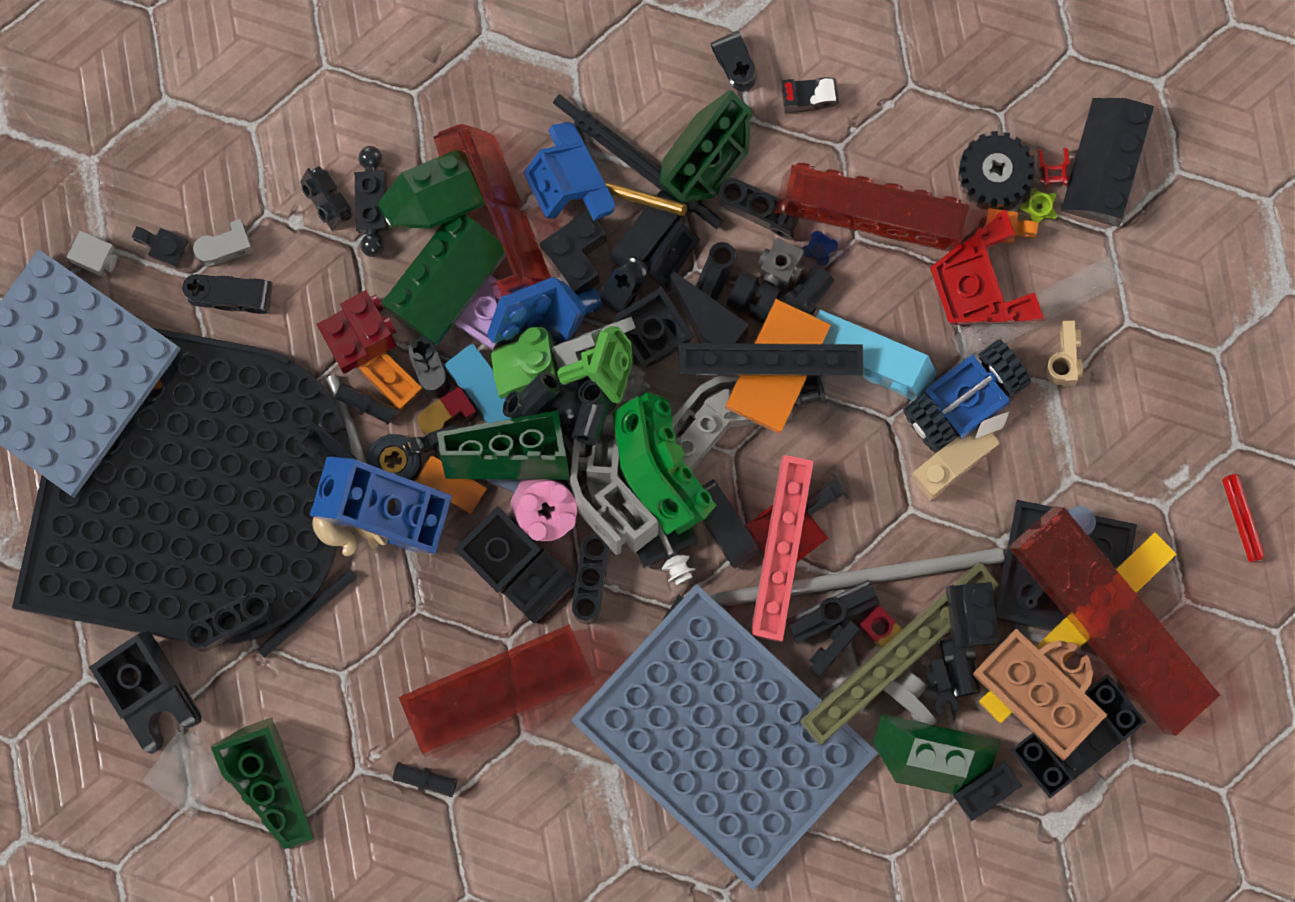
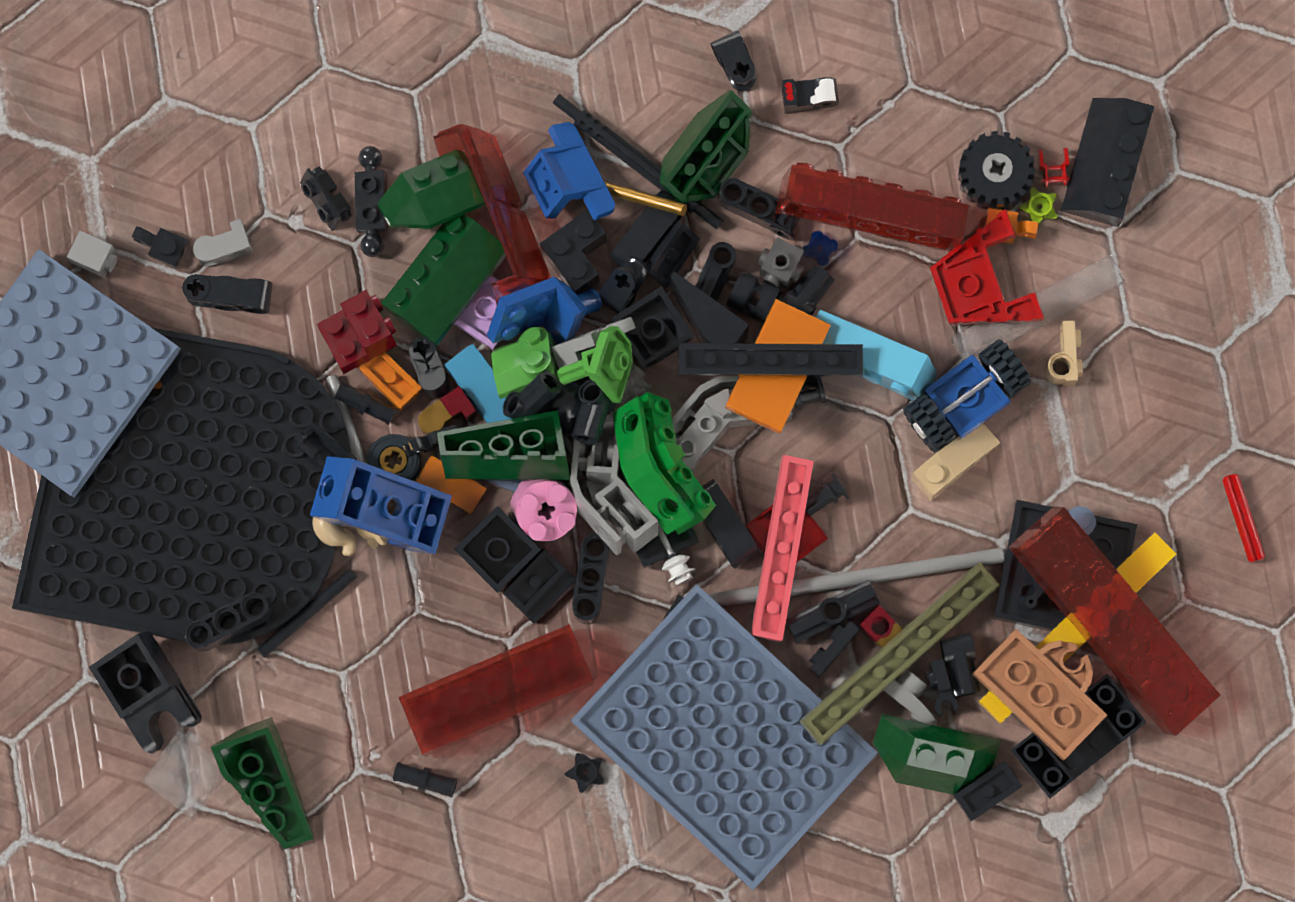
black plate [946,582,999,648] -> none
white sticker [975,412,1009,438] -> none
none -> black plate [565,753,604,793]

